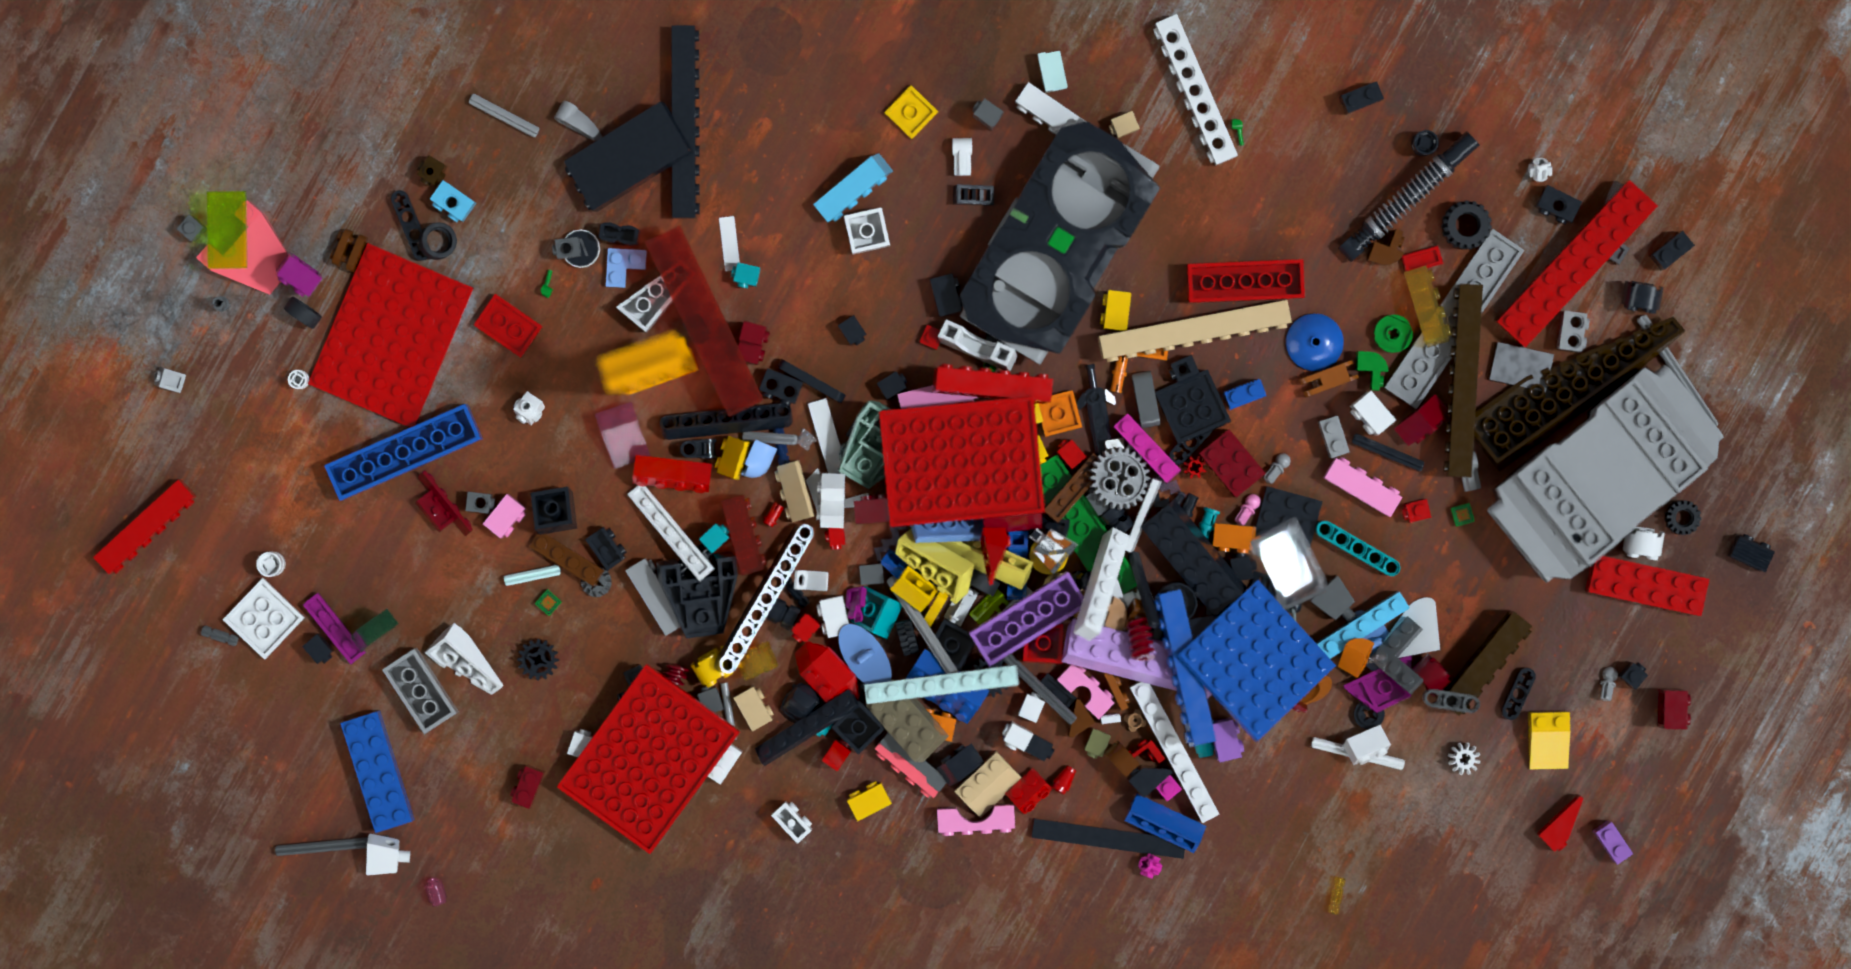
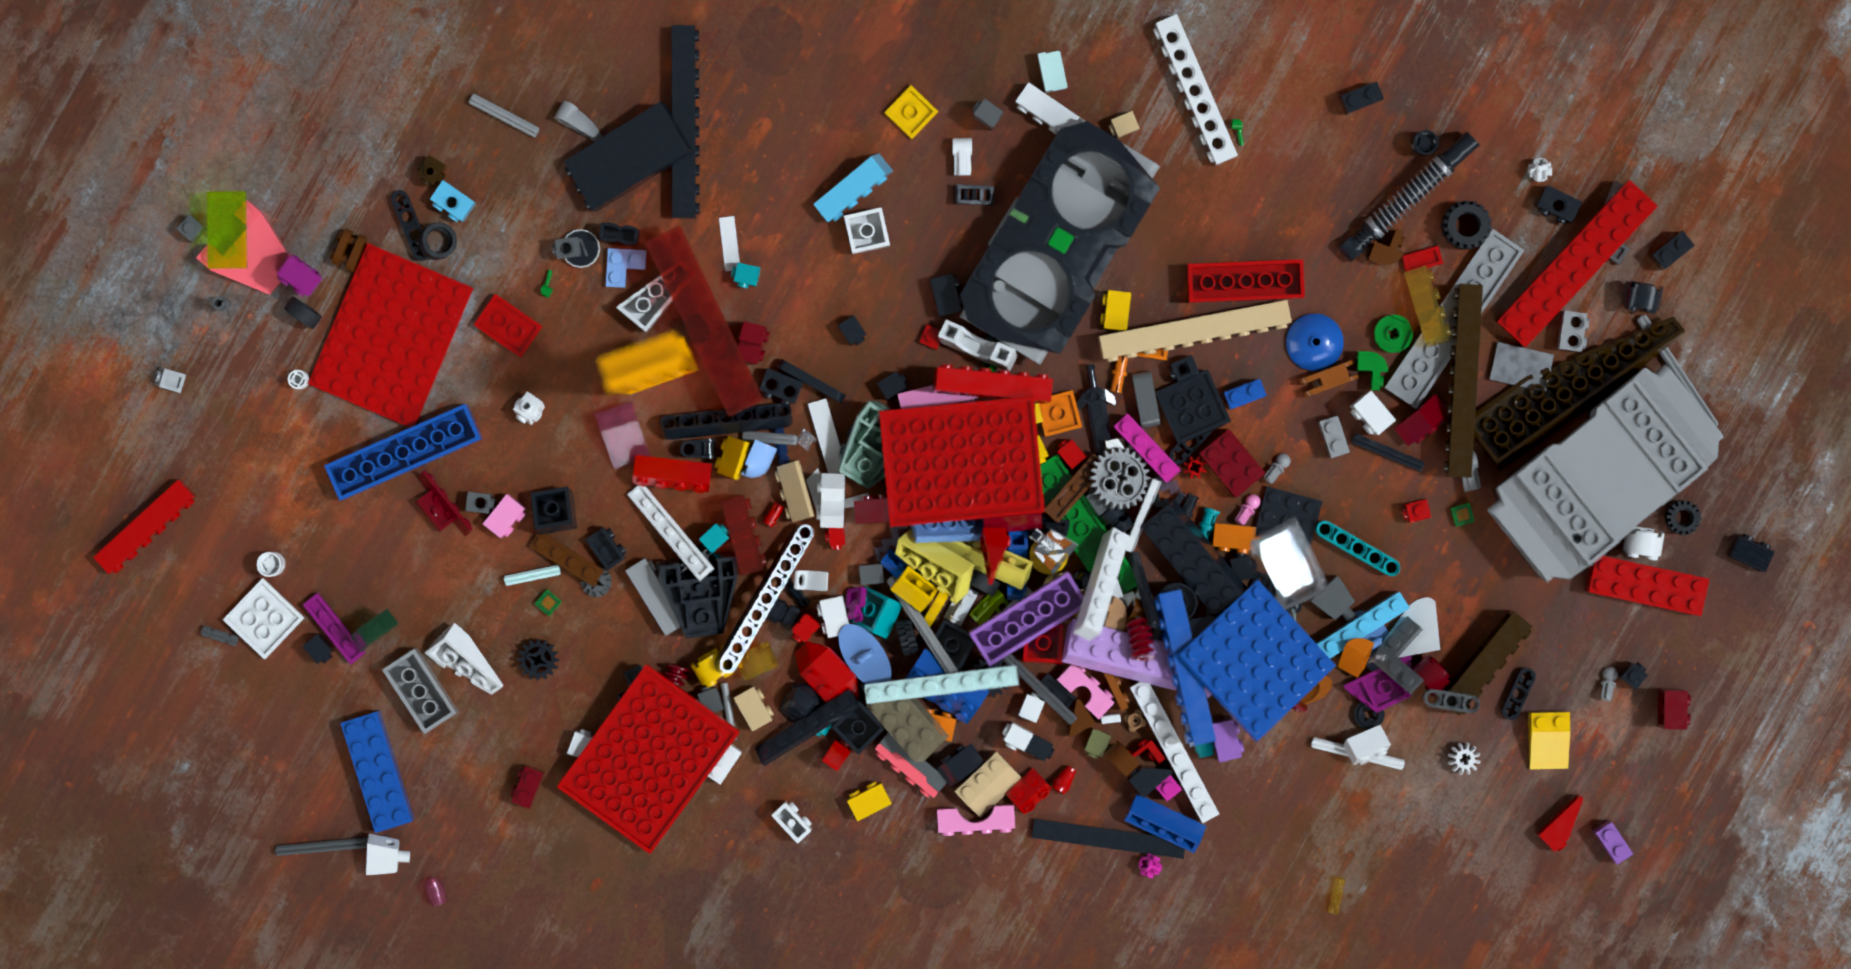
bright pink brick [1323,457,1402,517] -> none

